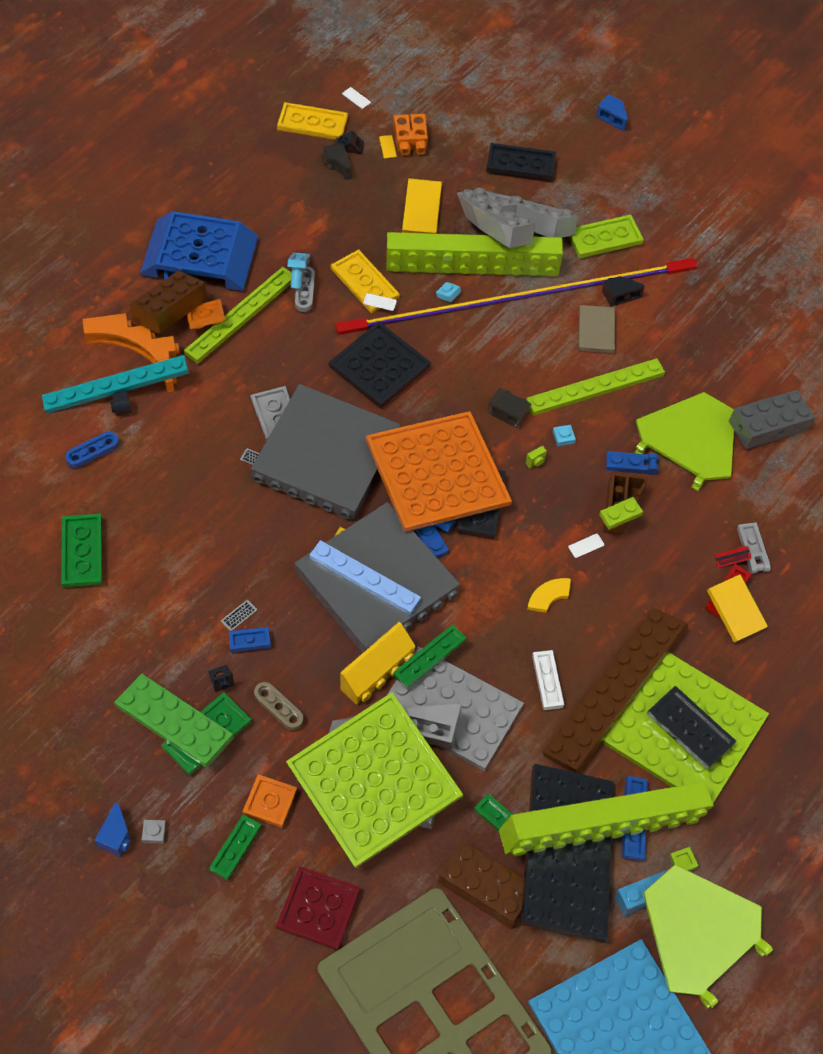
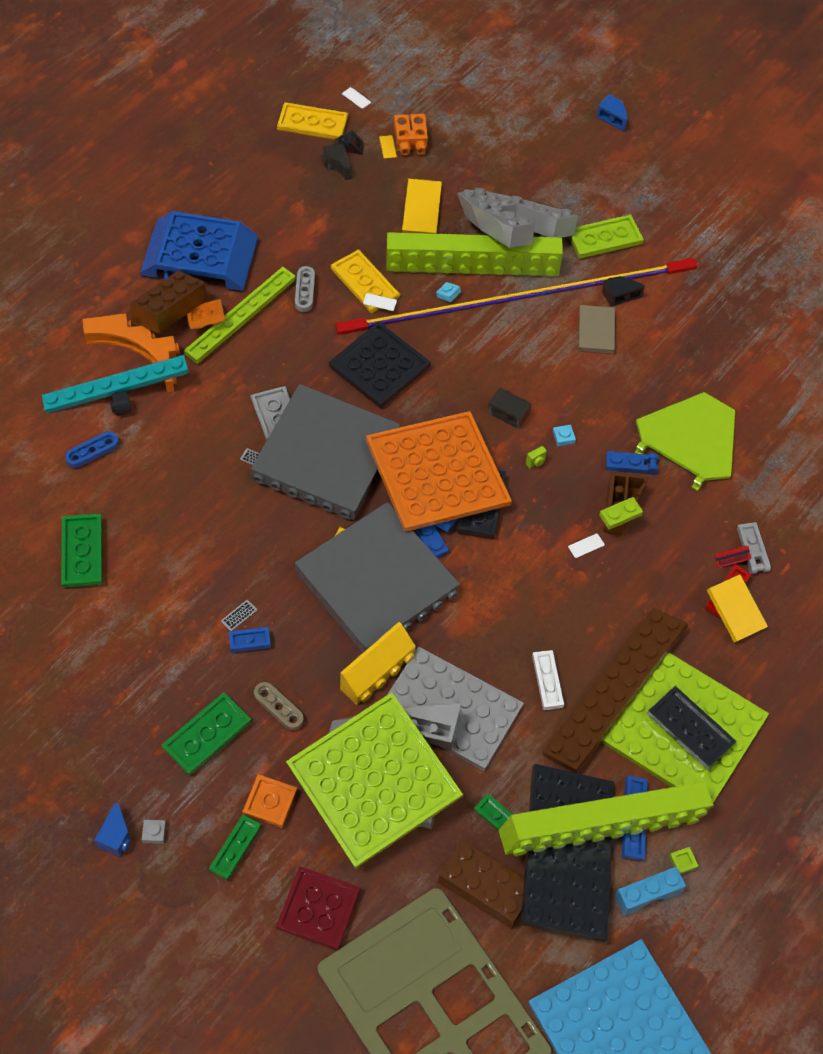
bright green plate [114,674,234,768] -> none
black bracket [208,665,234,692] -> none
medium azure piece [288,253,310,288] -> none
light blue plate [310,540,421,615] -> none
green plate [393,625,466,690] -> none
black plate [486,143,556,181] -> none
lime plate [526,359,665,416] -> none
yellow tile [527,578,571,613] -> none
lime flag [643,865,773,1008] -> none
dark grey brick [729,390,815,449] -> none

